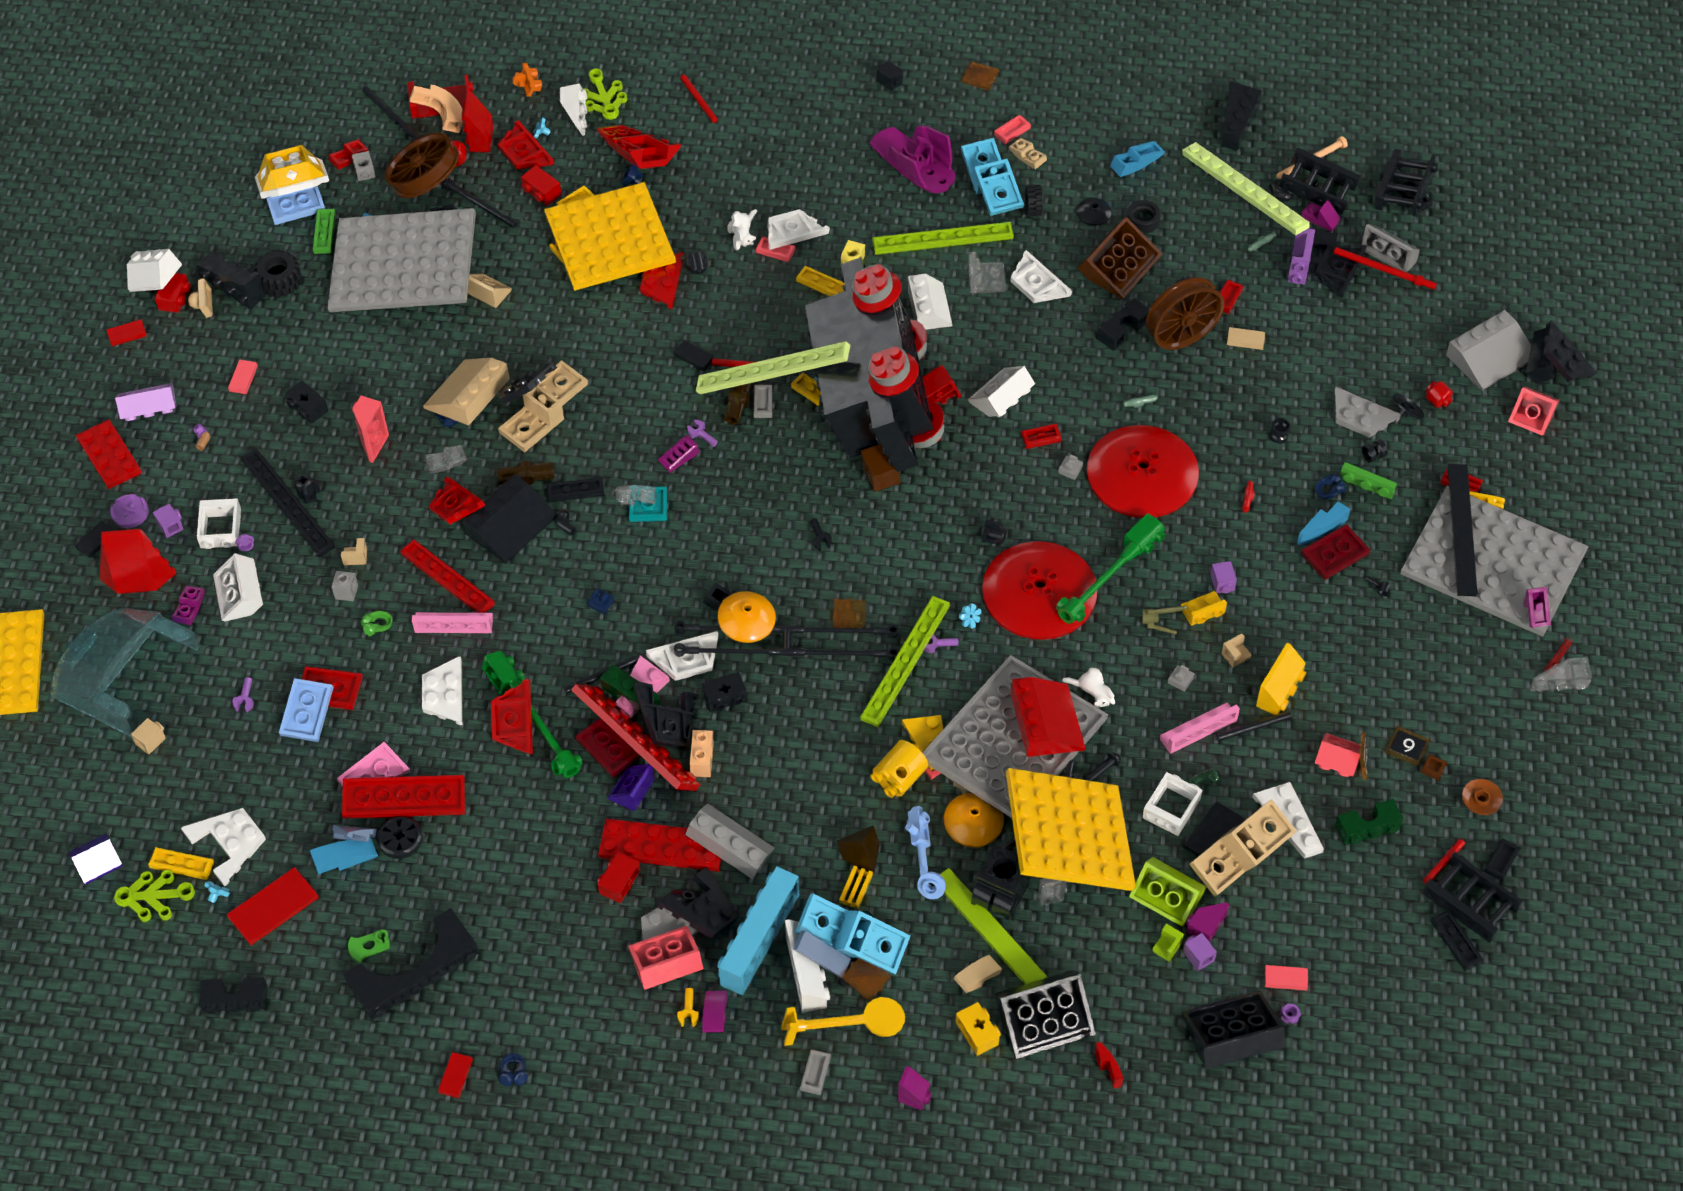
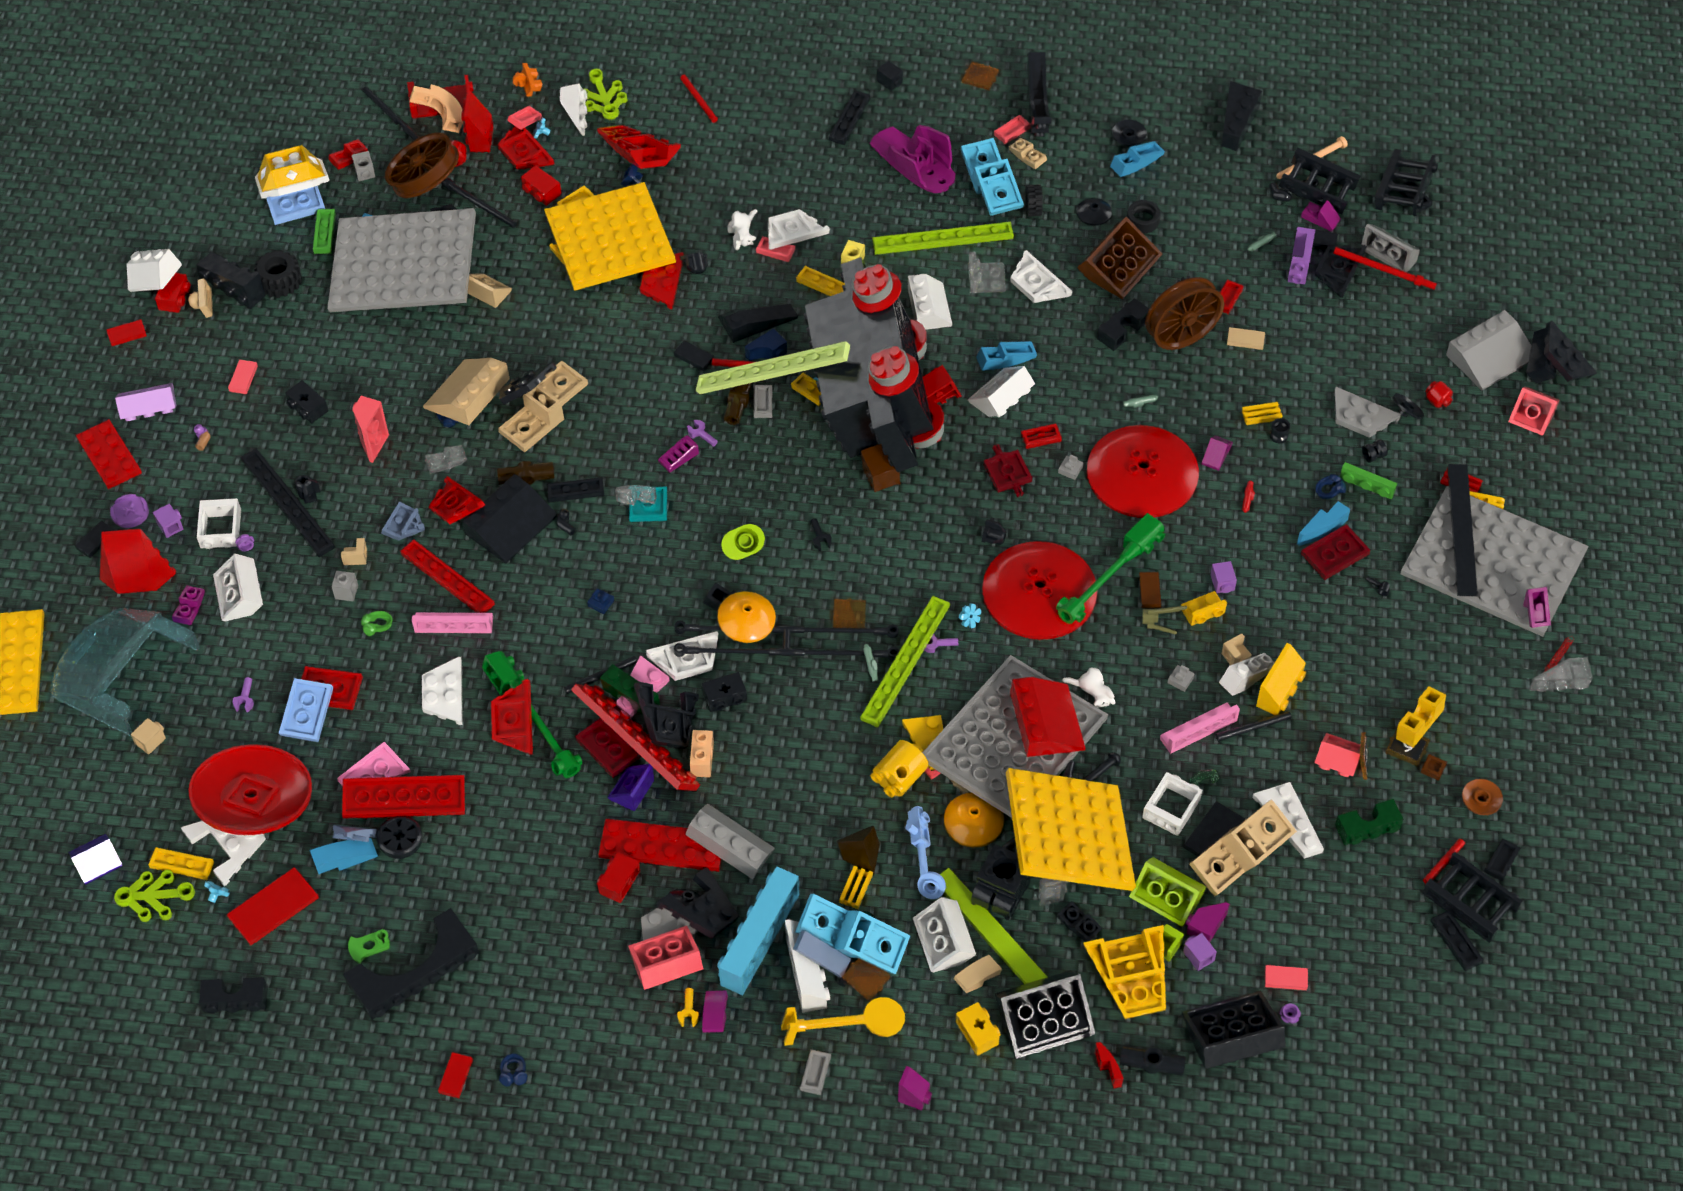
yellowish green plate [1182,142,1309,235] -> none
none -> red dish [189,745,312,835]
none -> sand blue slope [381,502,425,541]
none -> coral tile [507,106,542,130]
none -> black wedge [718,304,798,343]
none -> lime piece [721,524,765,560]
none -> dark blue arch [745,328,787,361]
none -> black tile [829,90,870,145]
none -> sand green piece [863,644,878,682]
none -> white slope [913,897,976,972]
none -> dark azure slope [976,341,1037,371]
none -> dark red plate [983,444,1033,497]
none -> black arch [1027,52,1052,137]
none -> black slope [1056,901,1103,942]
none -> yellow wedge [1083,925,1166,1019]
none -> black dish [1112,119,1147,146]
none -> black piece [1119,1045,1186,1076]
none -> reddish brown tile [1139,572,1161,608]
none -> magenta slope [1202,436,1233,471]
none -> white slope [1219,653,1274,696]
none -> yellow tile [1242,402,1283,425]
none -> yellow arch [1396,686,1446,748]

